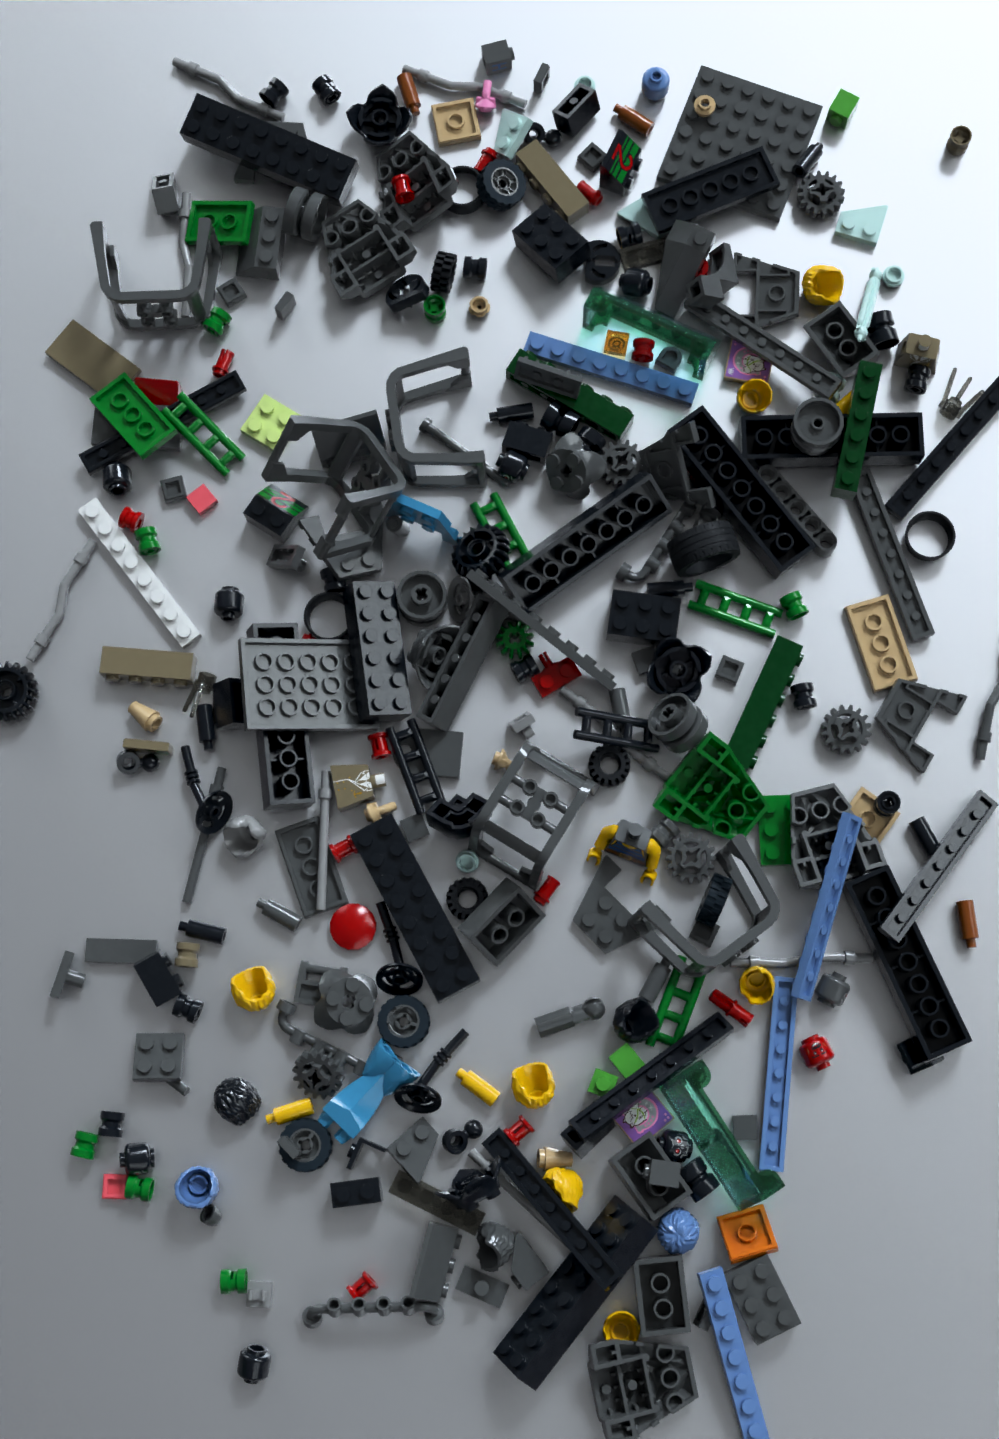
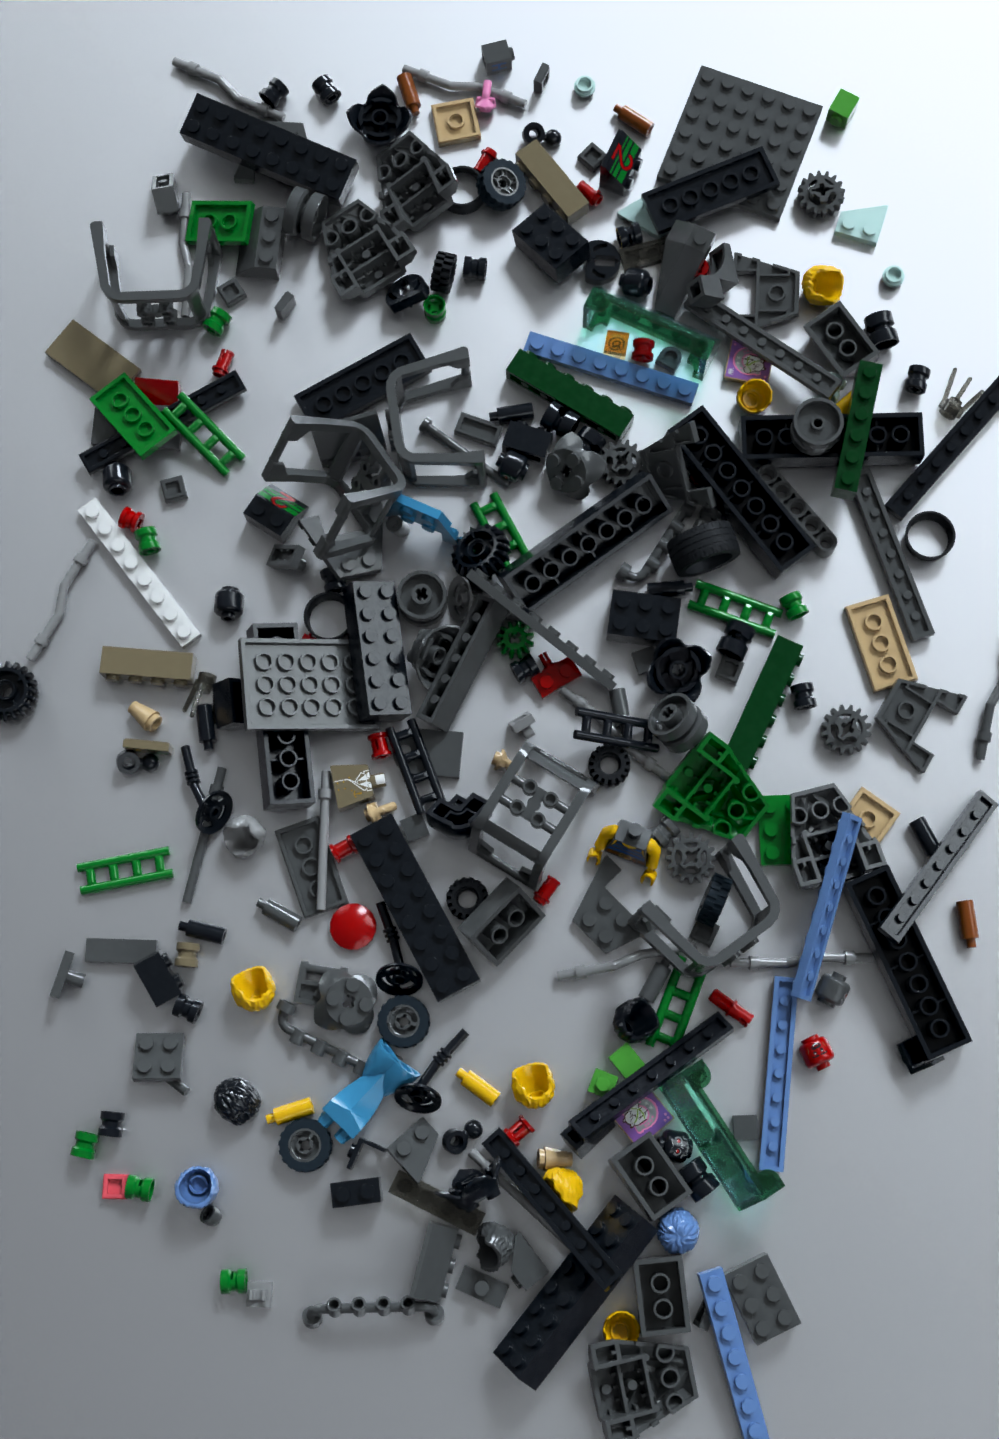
black head [119,1142,155,1175] -> none
coral tile [186,484,218,516] -> none
black head [237,1344,271,1384] -> none
yellowish green plate [240,394,299,451] -> none
dark grey tile [277,1136,302,1160] -> none
dark grey gear [292,1048,345,1100] -> none
red bush [346,1271,379,1298] -> none
red bush [391,174,415,204] -> none
light aqua plate [456,849,479,873] -> none
tan plate [469,296,490,318] -> none
light aqua wing [494,108,533,160] -> none
dark grey plate [514,356,583,400] -> none
dark grey piece [534,997,605,1038] -> none
black brick [552,83,600,138] -> none
medium blue head [641,67,670,100] -> none
dark grey brick [643,1159,681,1189] -> none
tan plate [694,95,716,117] -> none
orange plate [716,1204,778,1265] -> none
yellow hair [739,966,775,1005] -> none
black cylinder [792,142,823,178] -> none
light aqua wheel [854,267,882,342] -> none
black wheel [873,791,901,818] -> none
dark tan torso [893,333,941,375] -> none
dark tan wheel [946,125,972,156] -> none
none -> green bar [77,846,174,895]
none -> black plate [294,333,432,420]
none -> dark grey tile [454,412,503,449]
none -> light grey bar [557,940,697,981]
none -> black wheel [716,619,756,661]

